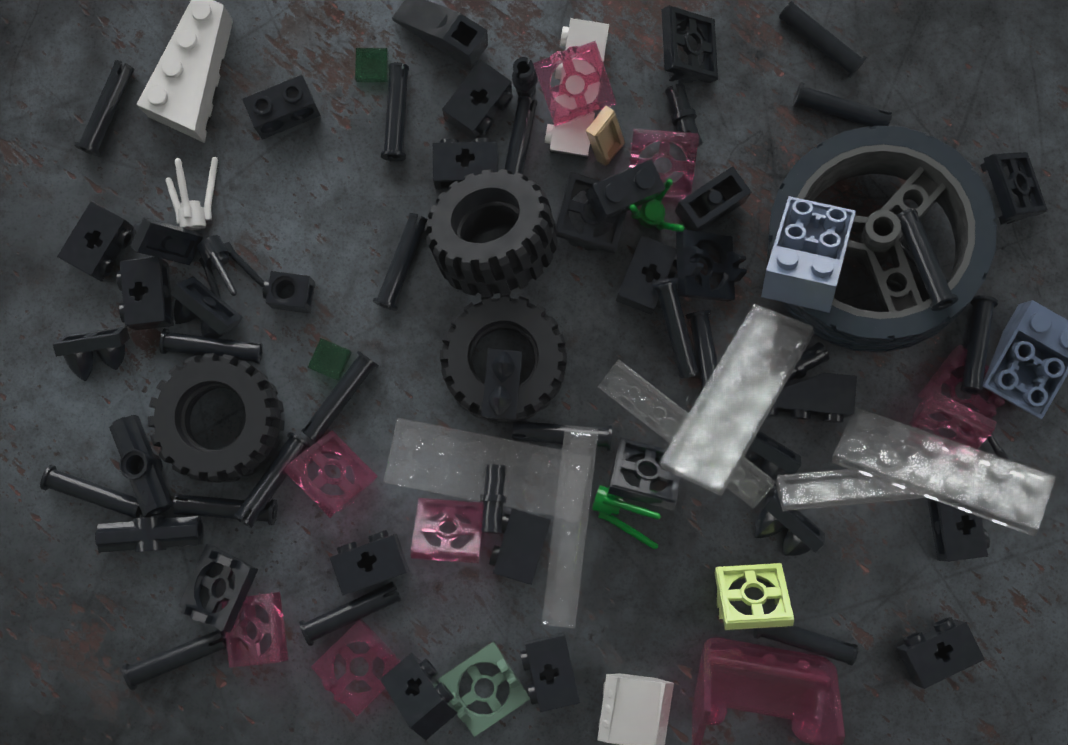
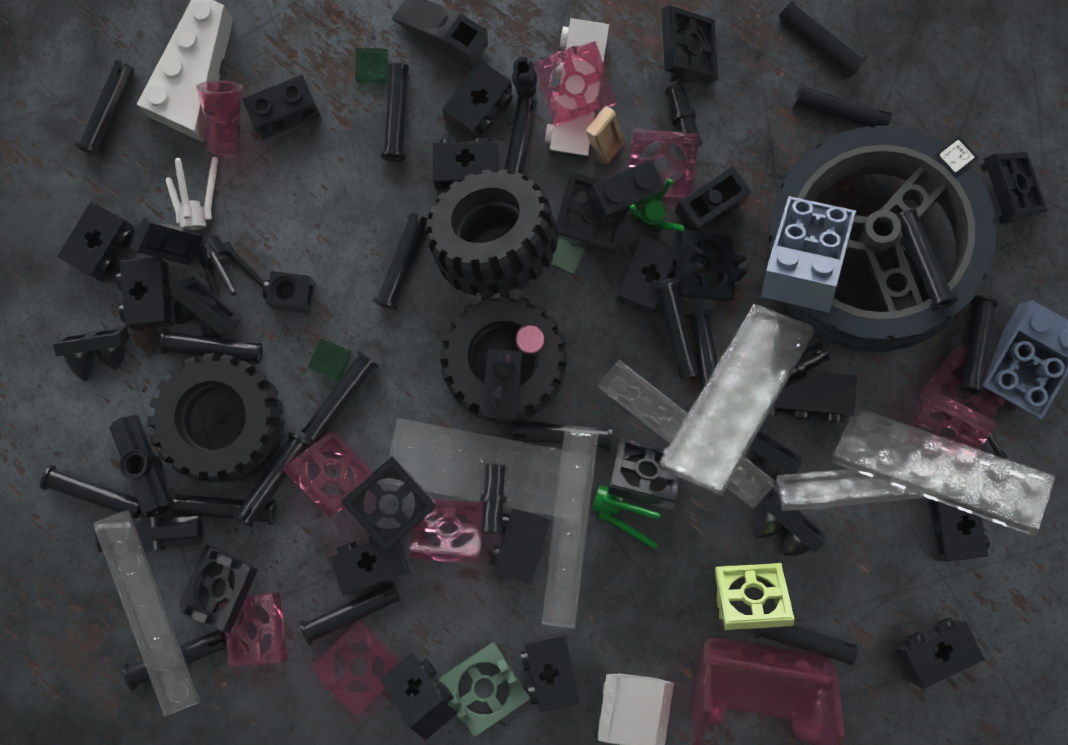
none -> clear plate [93,510,200,717]
none -> clear pink plant [196,81,243,155]
none -> black piece [341,456,437,552]
none -> clear pink sticker [515,324,546,354]
none -> sand green sticker [551,238,585,274]
none -> sticker [935,136,979,176]

